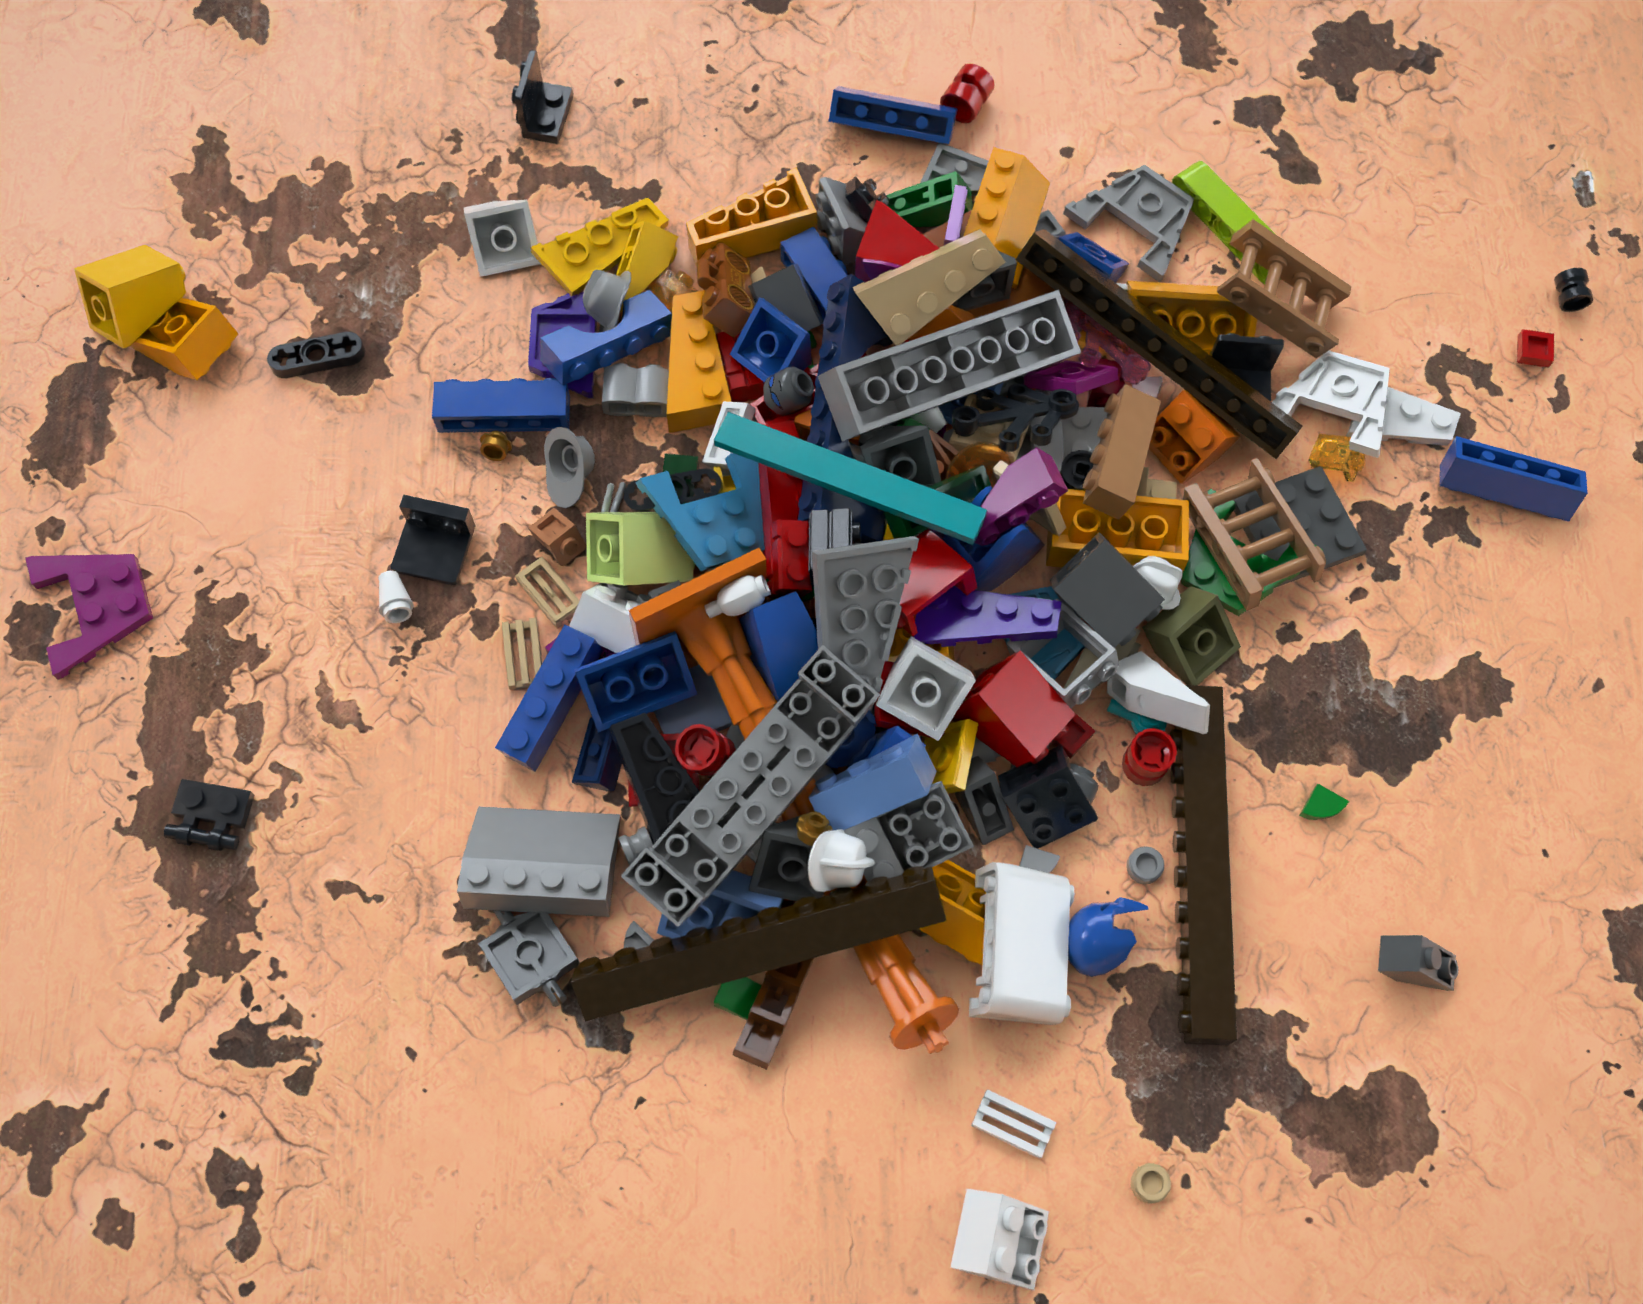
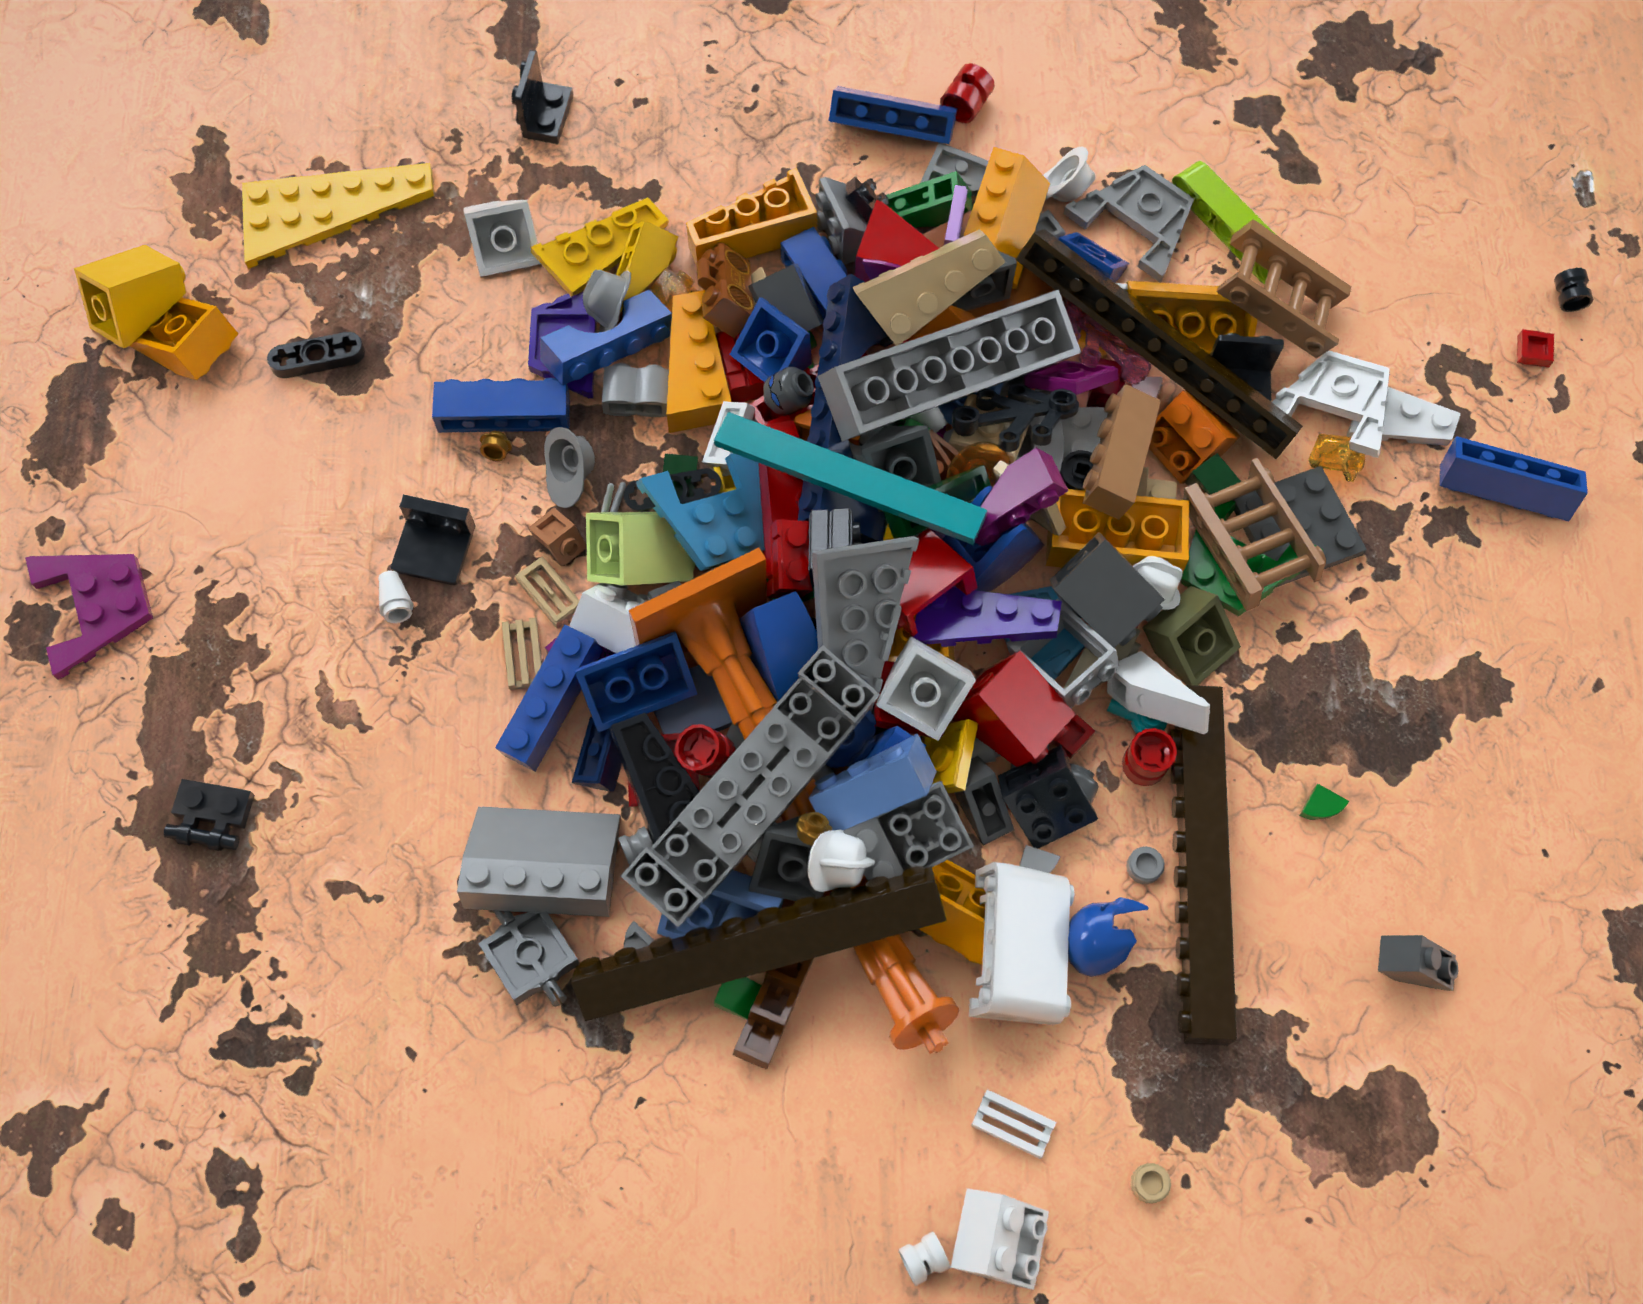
white plant [704,575,771,618] -> none
none -> yellow wing [242,163,434,269]
none -> white wheel [898,1232,950,1286]
none -> white piece [1043,146,1096,202]
none -> dark green panel [1185,453,1241,495]

